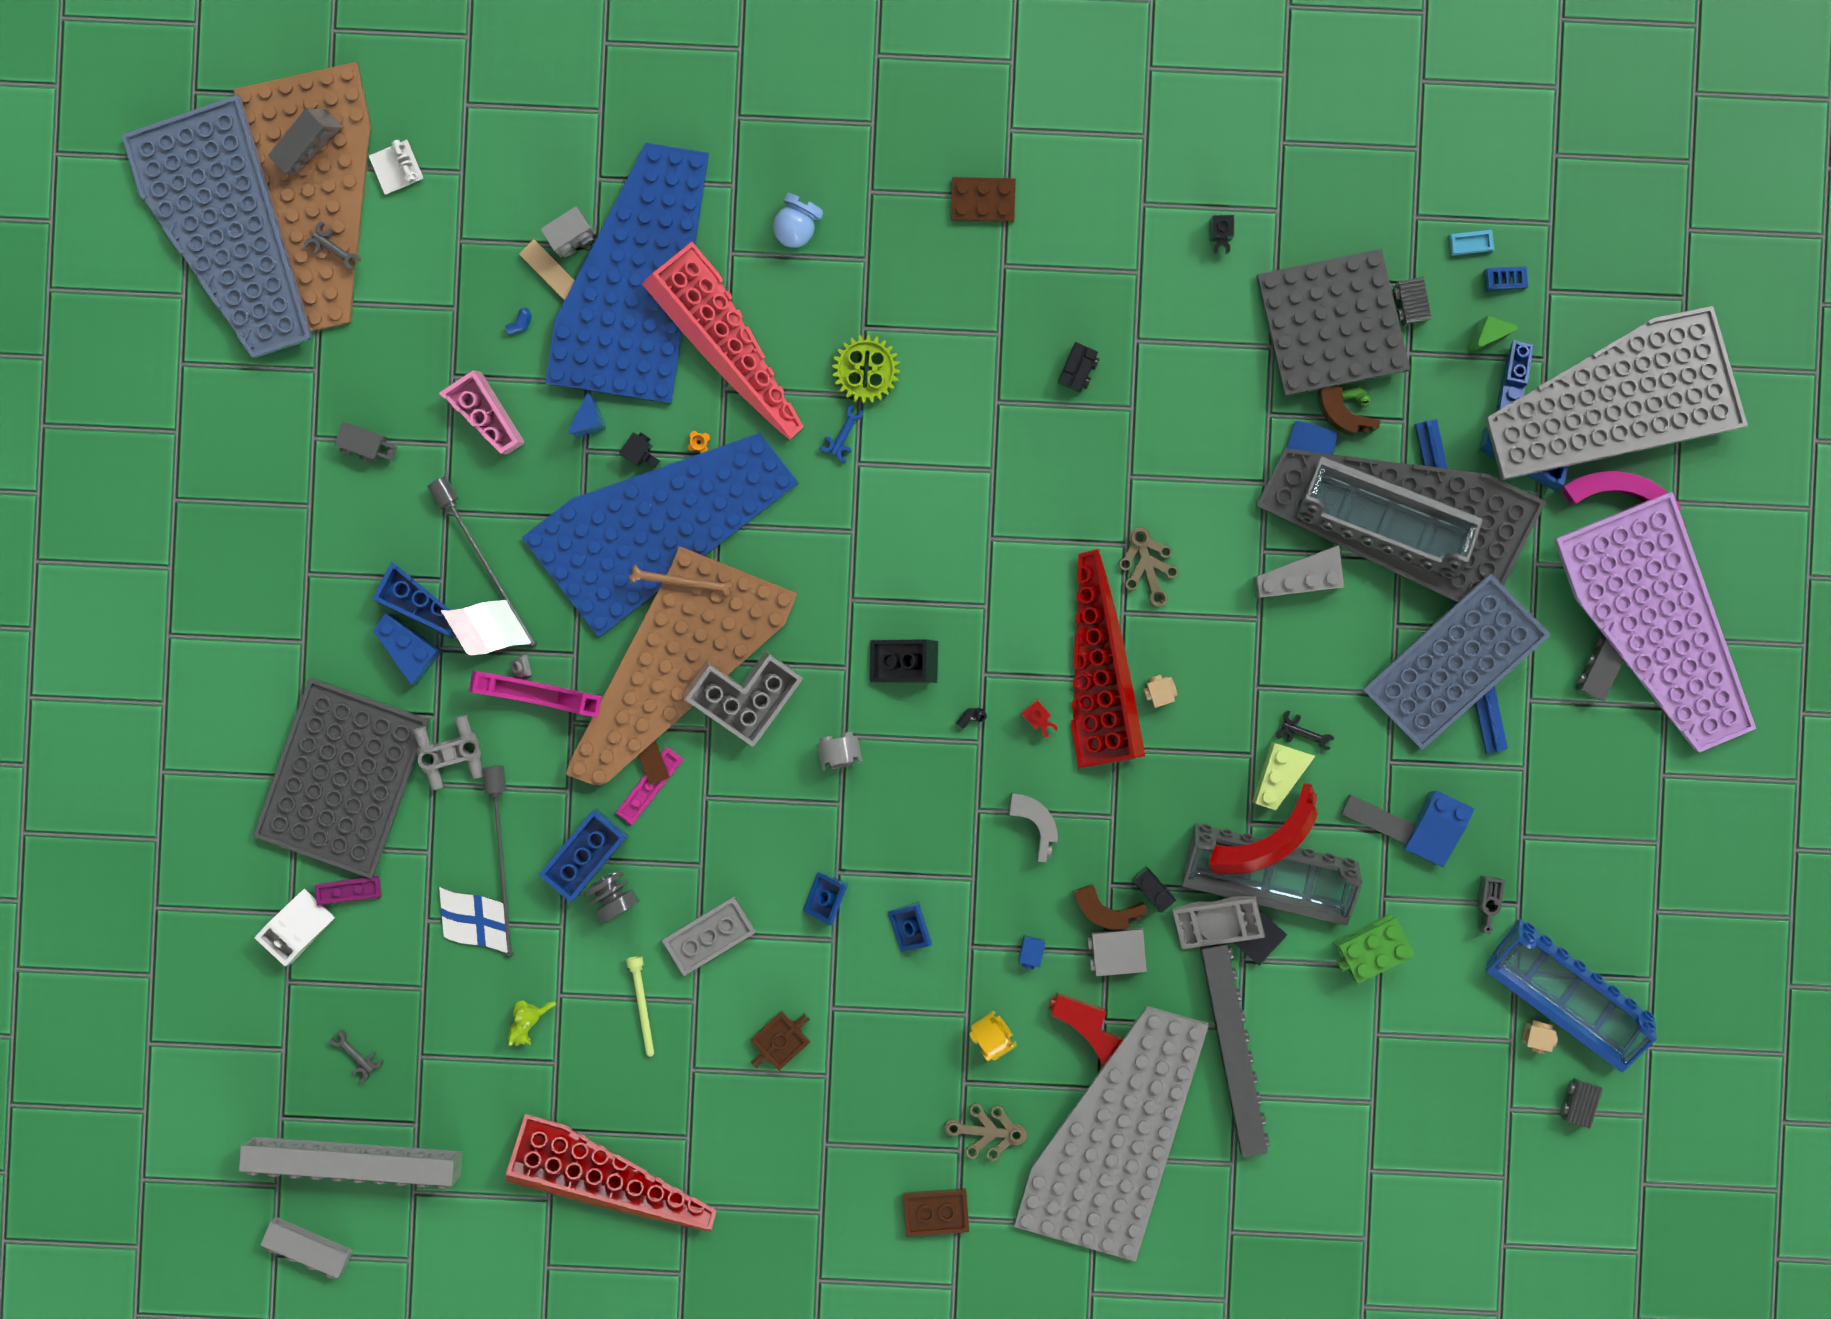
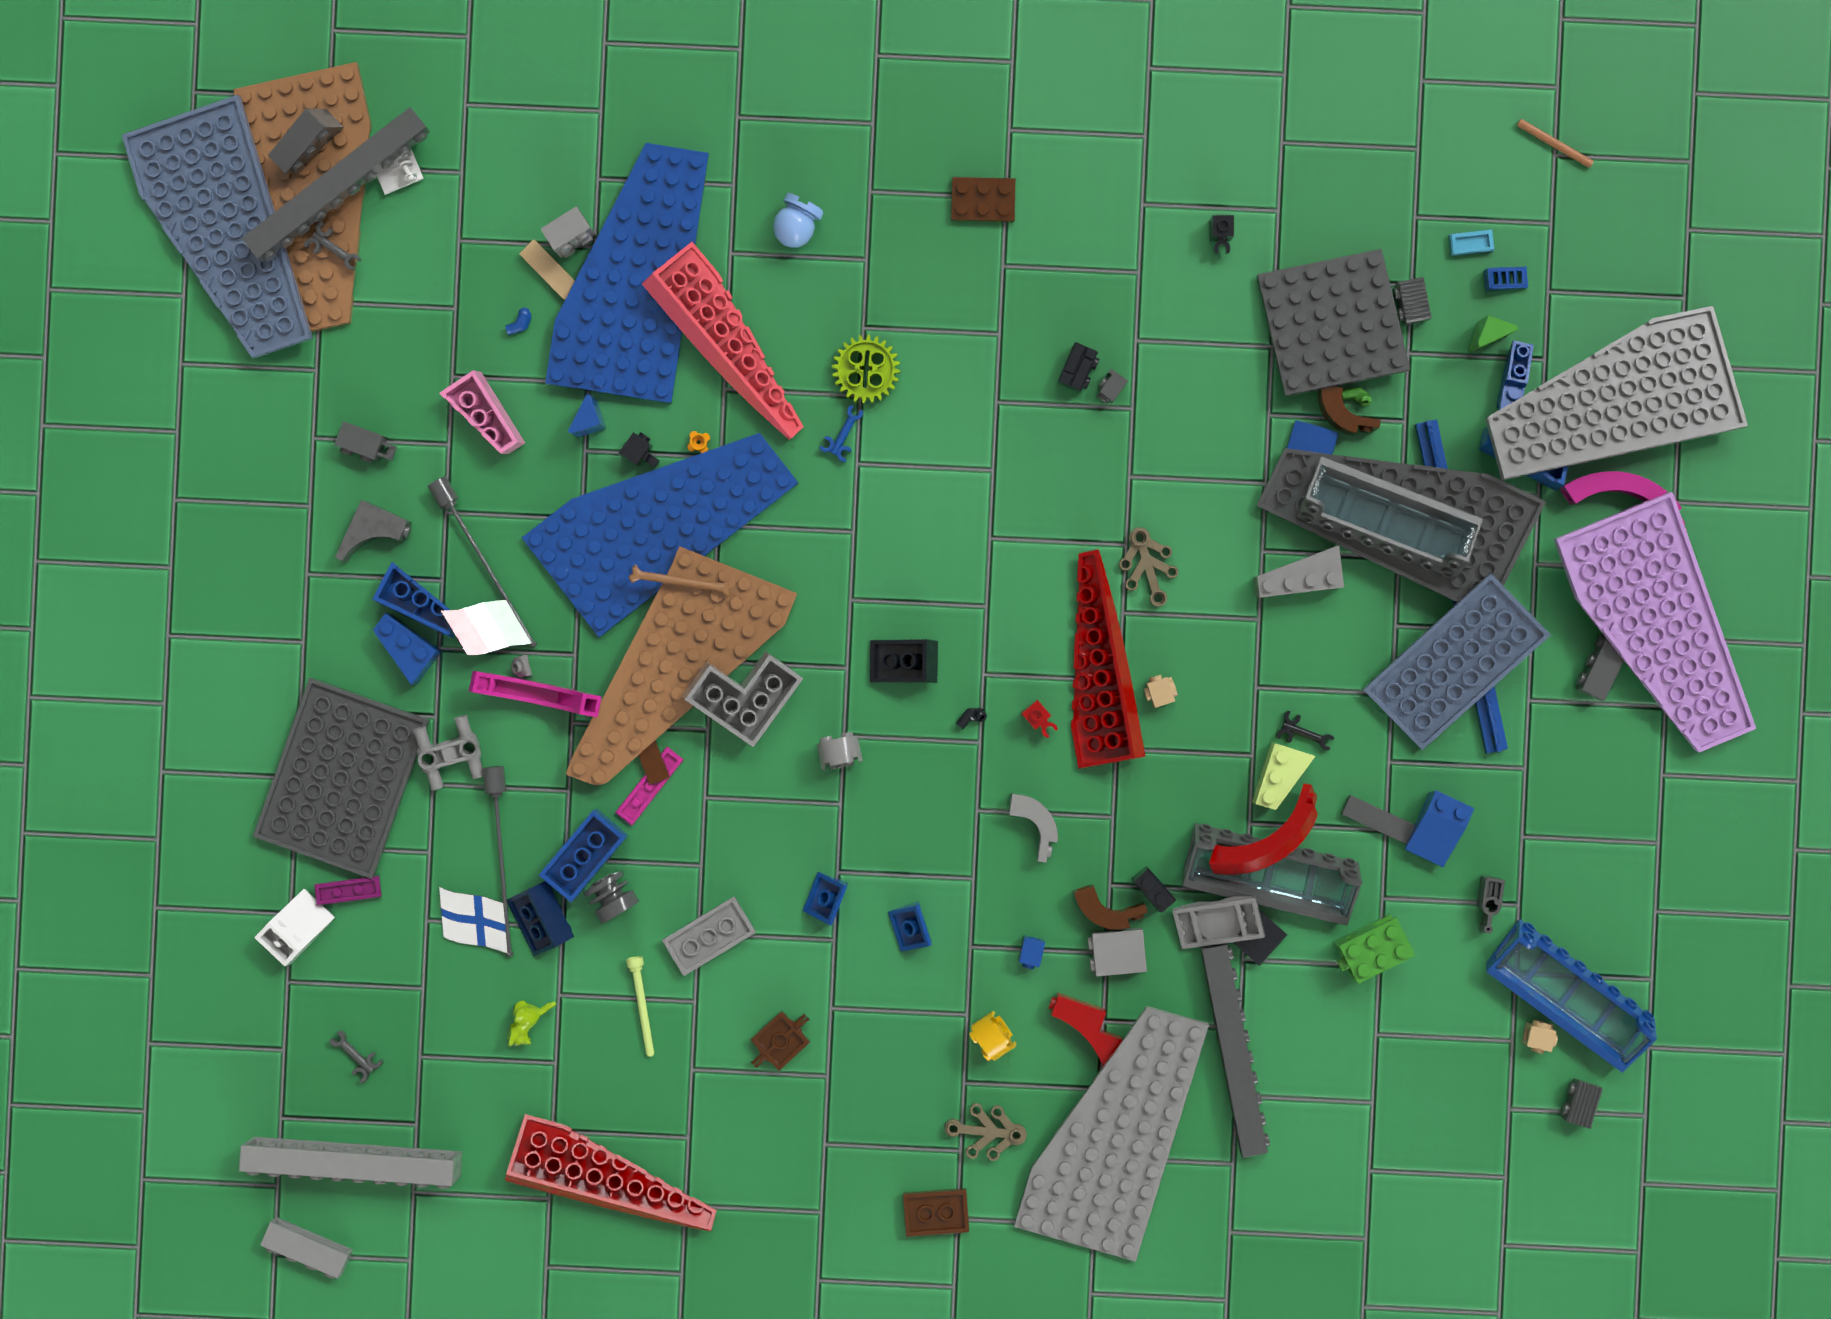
none -> dark grey brick [241,107,430,262]
none -> flat silver arch [335,500,412,562]
none -> dark blue slope [507,881,574,956]
none -> dark grey brick [1096,369,1128,404]
none -> nougat bar [1516,119,1594,168]

